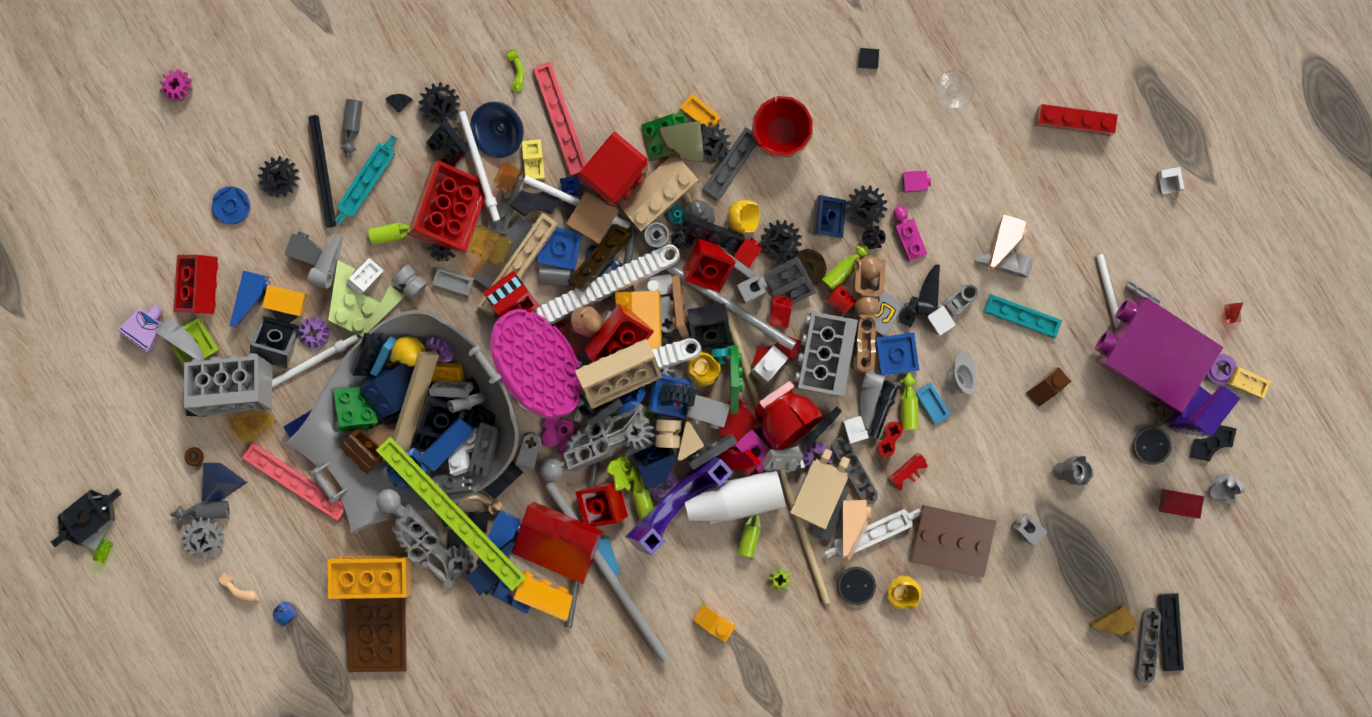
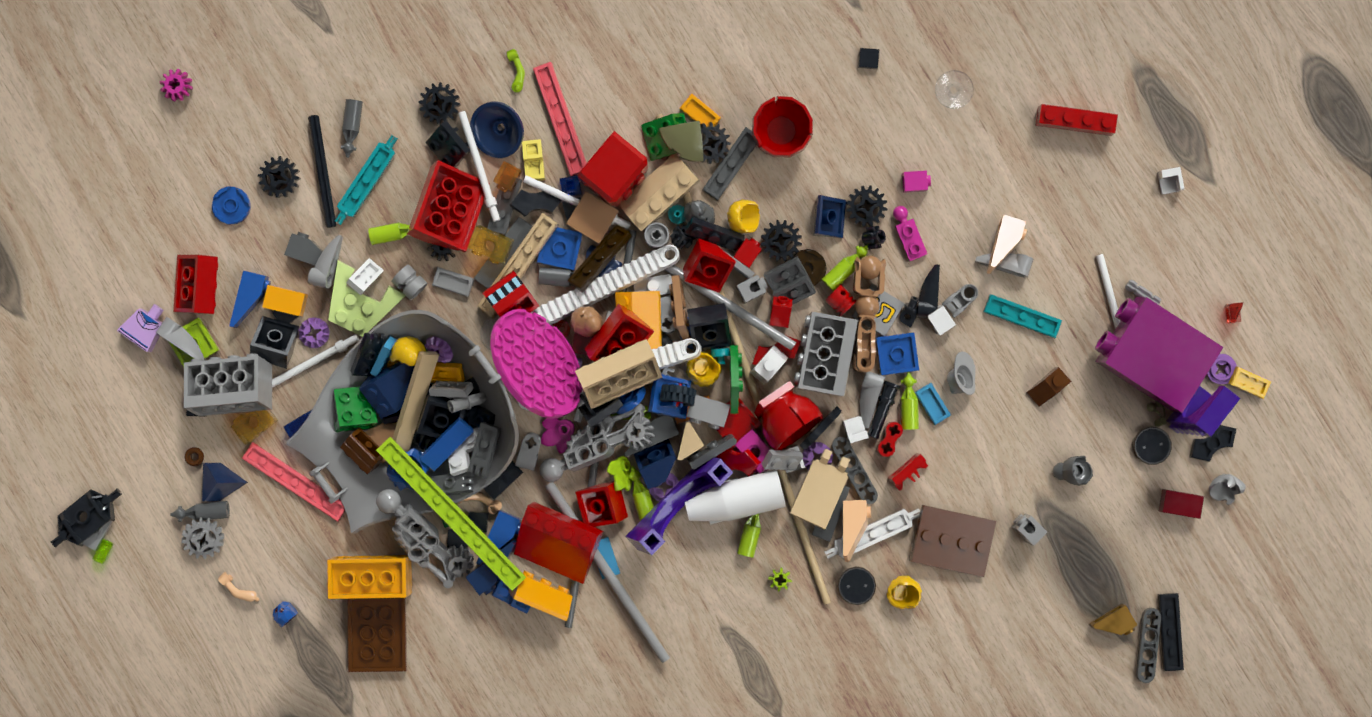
black tile [386,94,413,113] -> none
tan wheel [655,420,681,448] -> none
light orange slope [693,604,736,643] -> none

